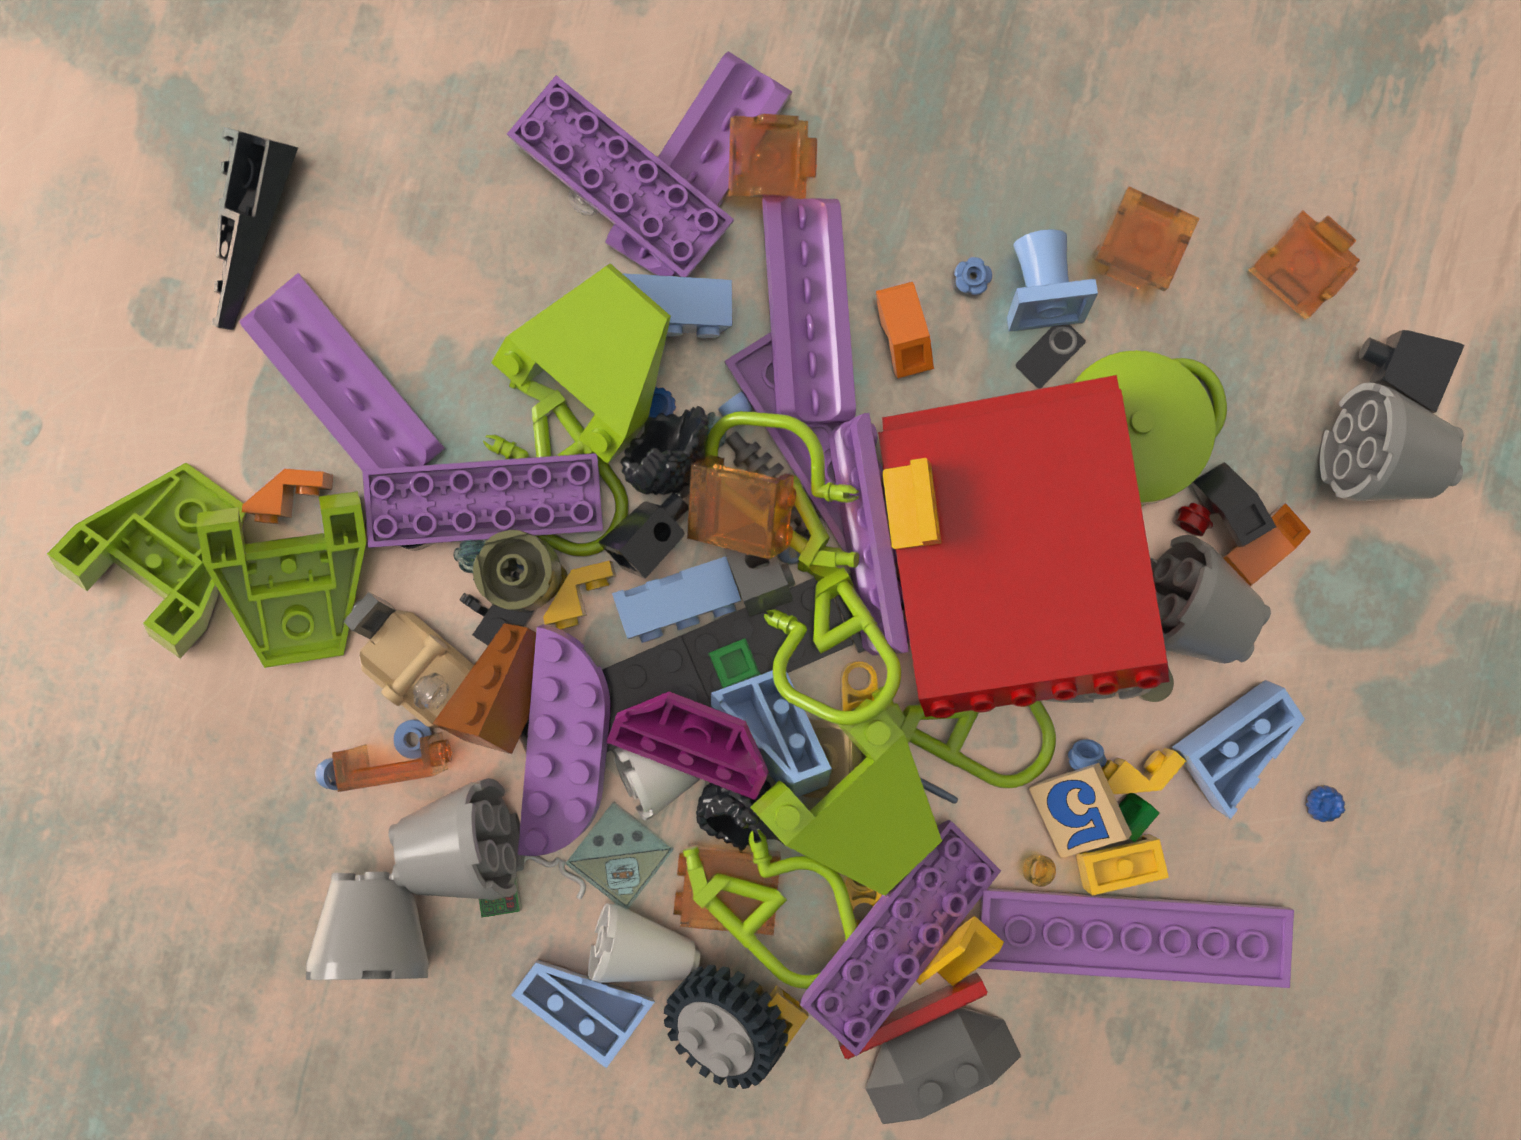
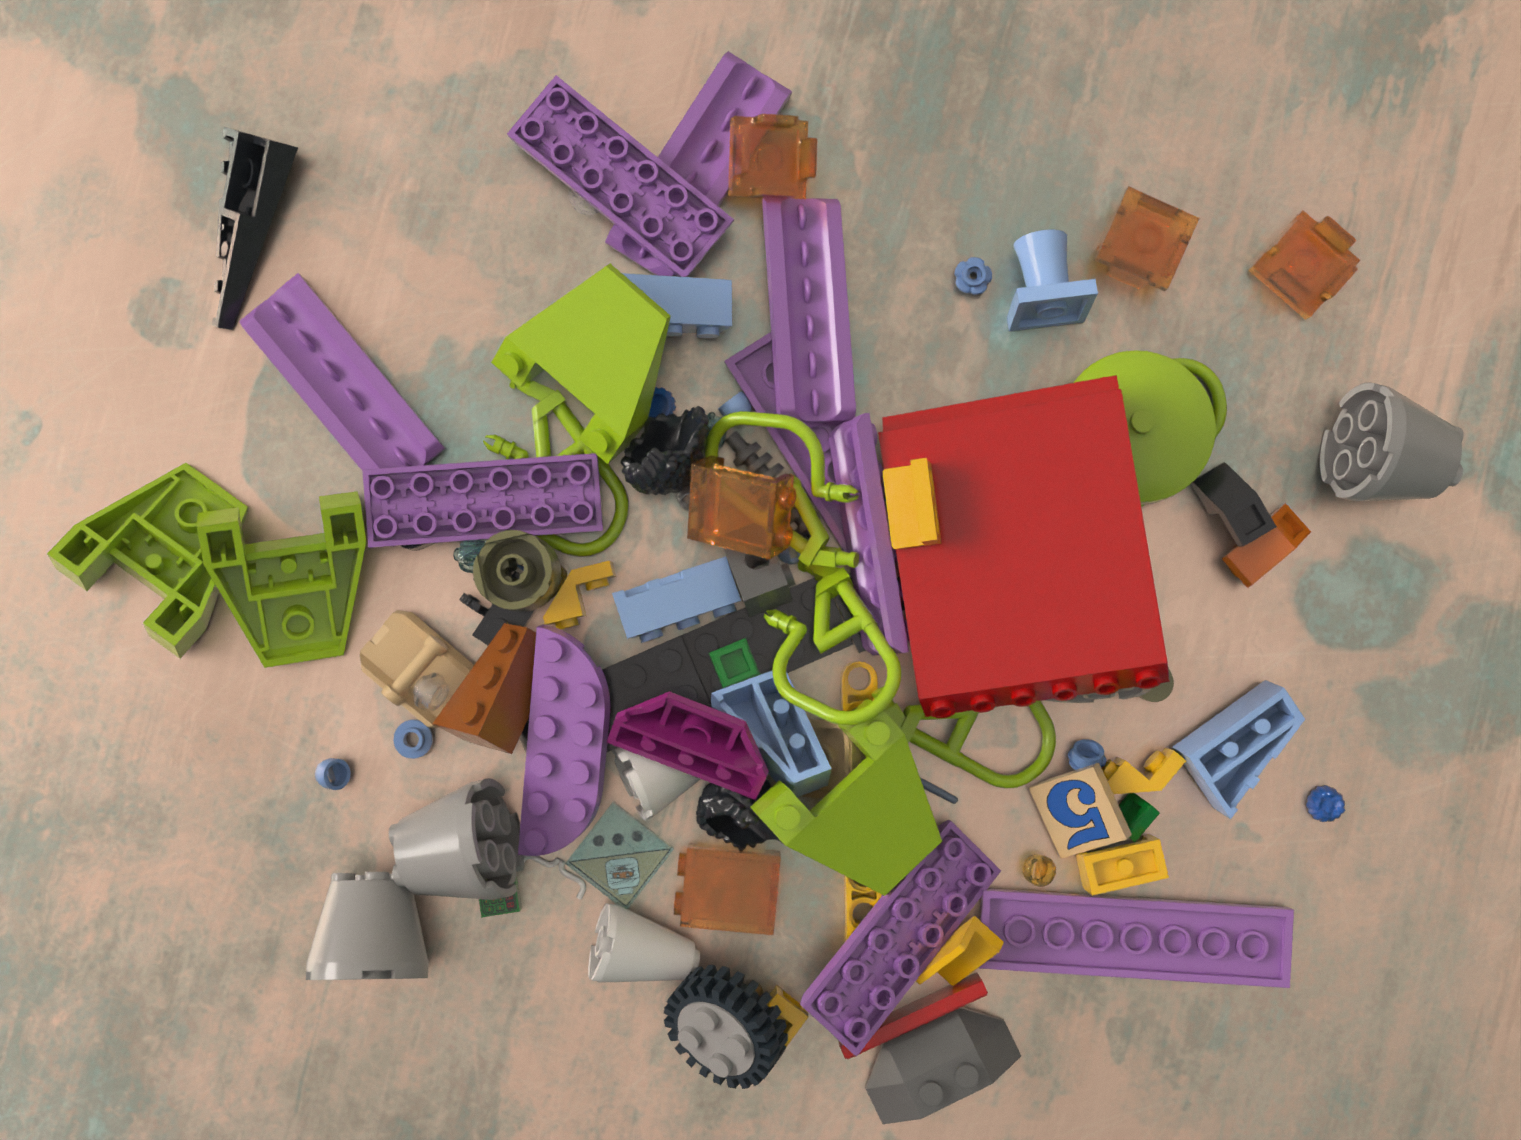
orange slope [242,469,333,524] -> none
clear orange panel [332,732,452,792] -> none
dark grey plate [343,592,397,639] -> none
light blue wedge [511,960,655,1068] -> none
black torso [598,492,690,579] -> none
lime piece [683,829,857,989] -> none
orange slope [876,282,934,378] -> none
black sticker [1015,324,1086,389] -> none
light grey cone [1150,535,1271,664] -> none
red plate [1175,503,1213,537] -> none
black torso [1359,330,1465,413] -> none

